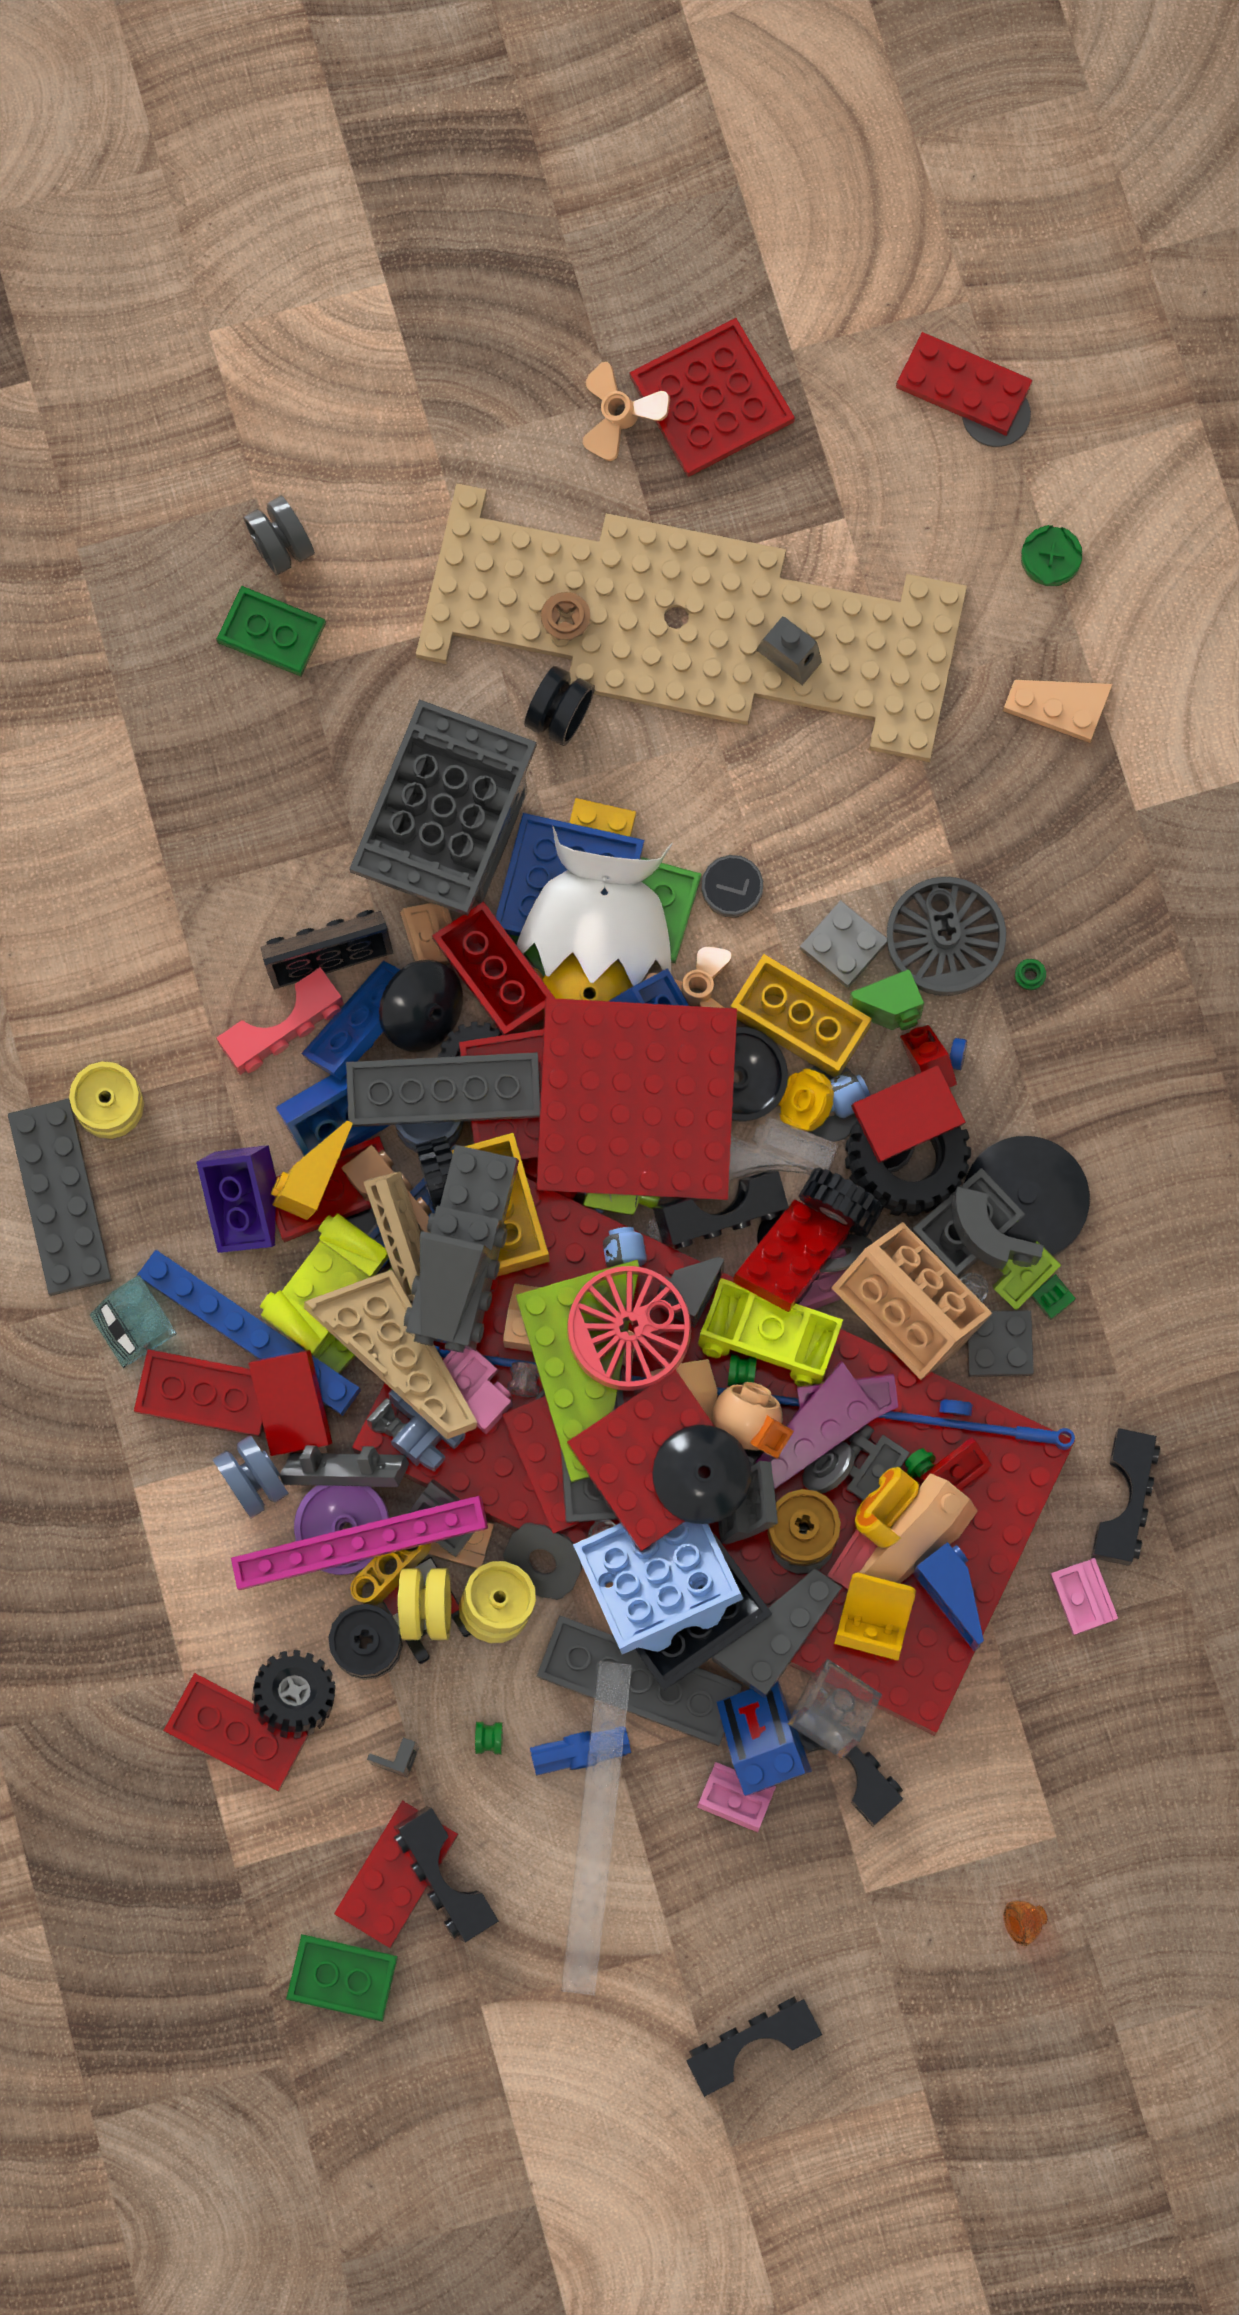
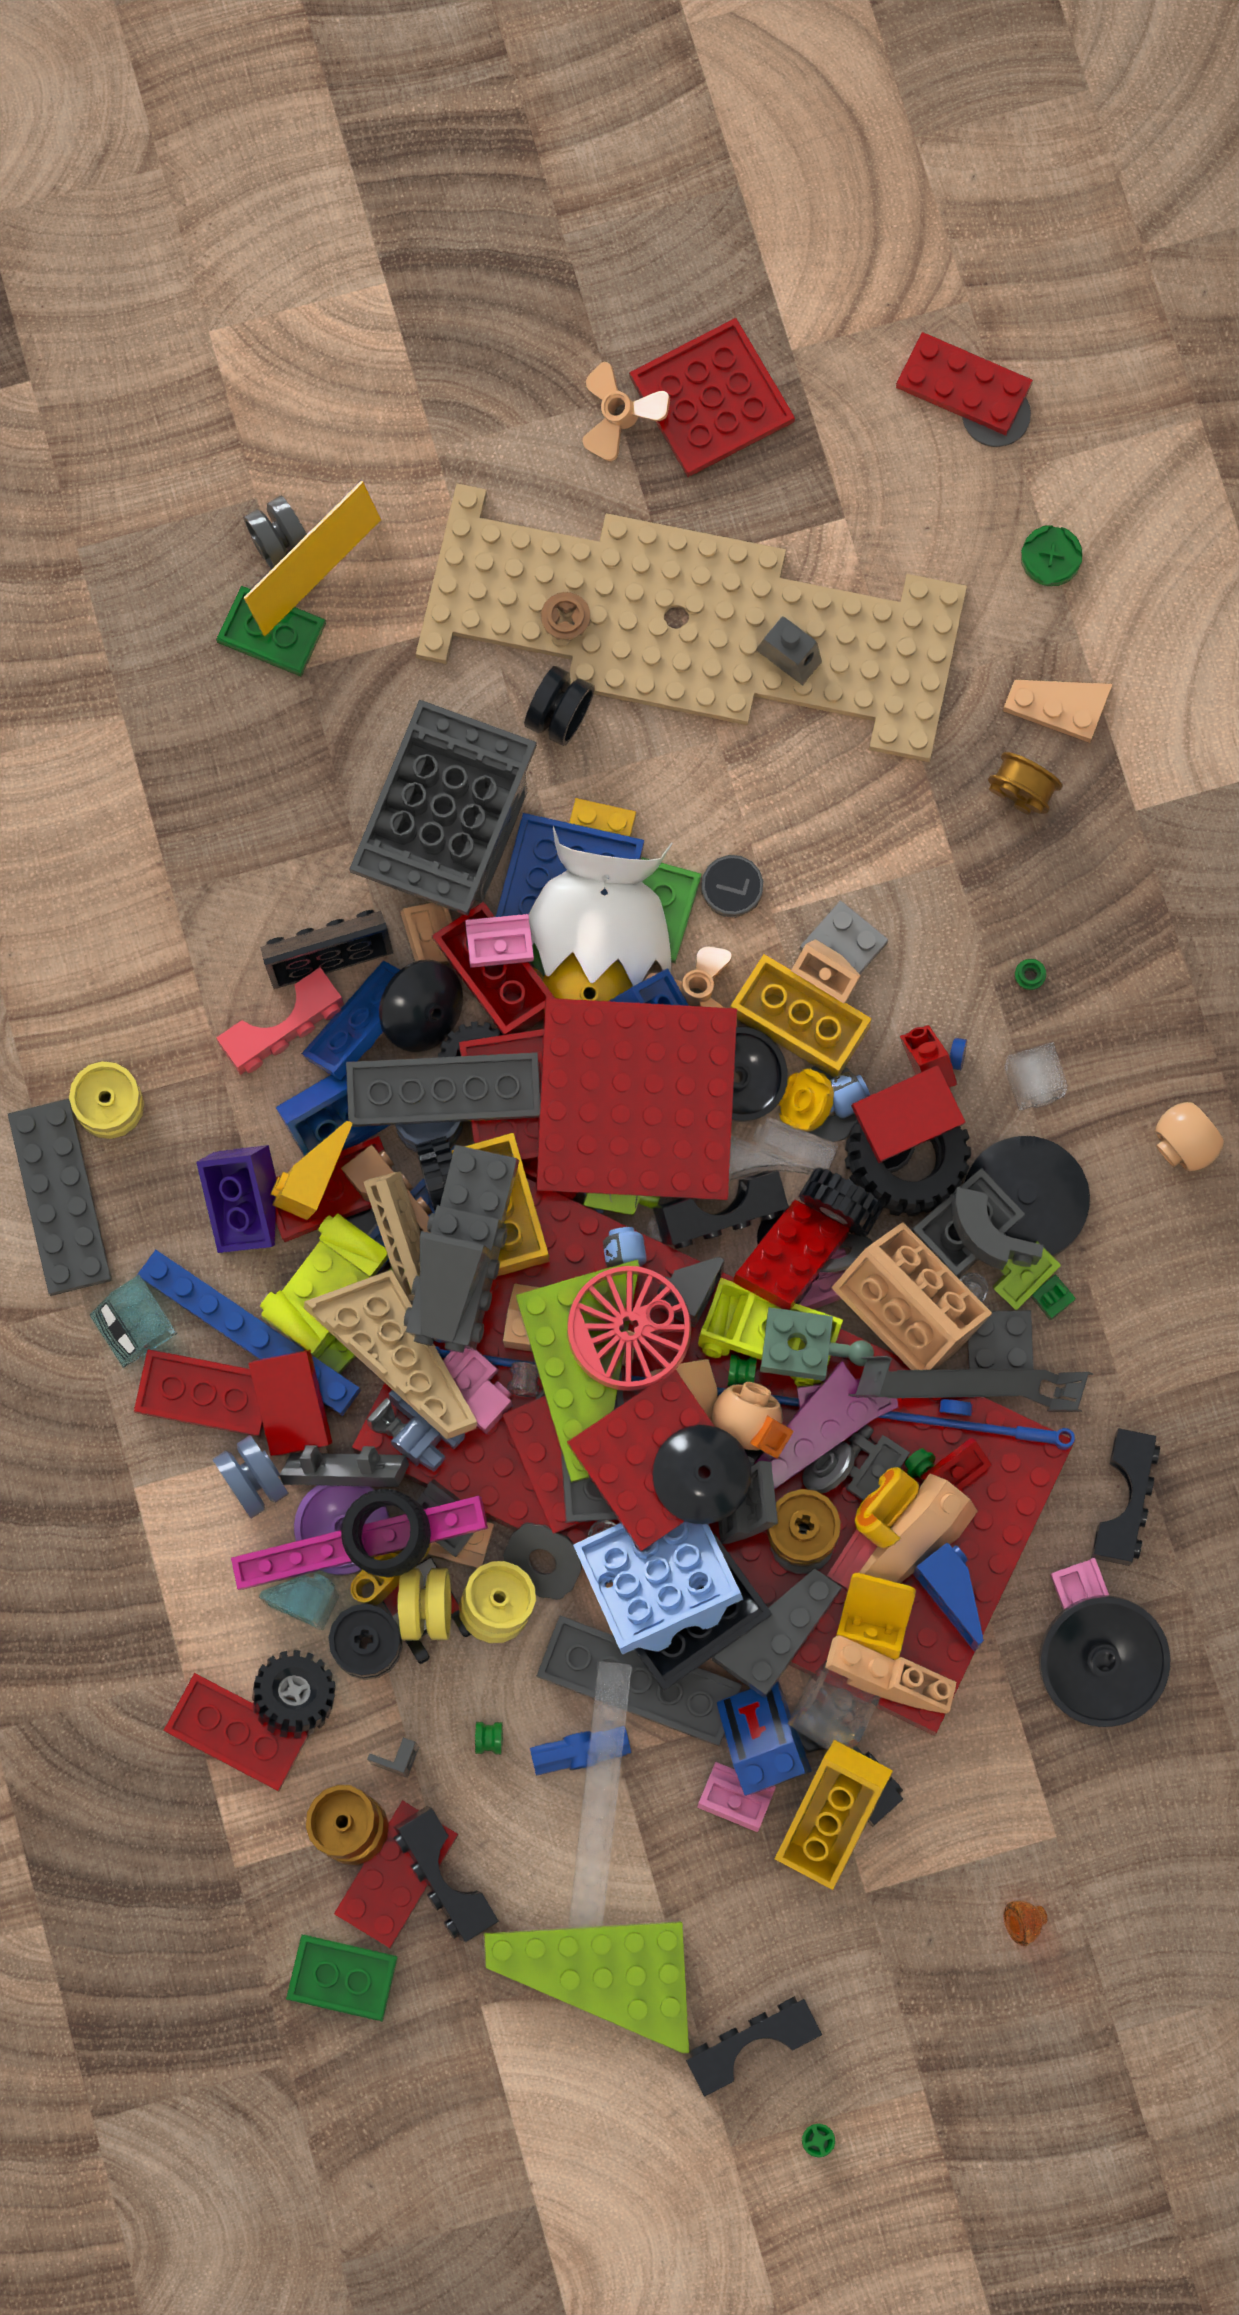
bright green slope [849,969,924,1031] -> none
dark grey piece [887,877,1006,996] -> none
none -> yellow window [244,481,381,636]
none -> clear light blue slope [259,1573,339,1631]
none -> pearl gold wheel [306,1785,389,1865]
none -> black tyre [341,1489,431,1577]
none -> bright pink plate [465,914,534,968]
none -> lime wing [484,1921,689,2053]
none -> sand green plate [760,1307,874,1381]
none -> yellow brick [774,1740,893,1890]
none -> light nougat slope [791,939,861,1003]
none -> green wheel [802,2124,835,2158]
none -> light nougat slope [825,1635,957,1714]
none -> dark grey piece [848,1356,1093,1412]
none -> pearl gold wheel [988,752,1063,814]
none -> clear head [1005,1042,1068,1111]
none -> black dish [1039,1595,1171,1727]
none -> light nougat wheel [1155,1102,1224,1171]

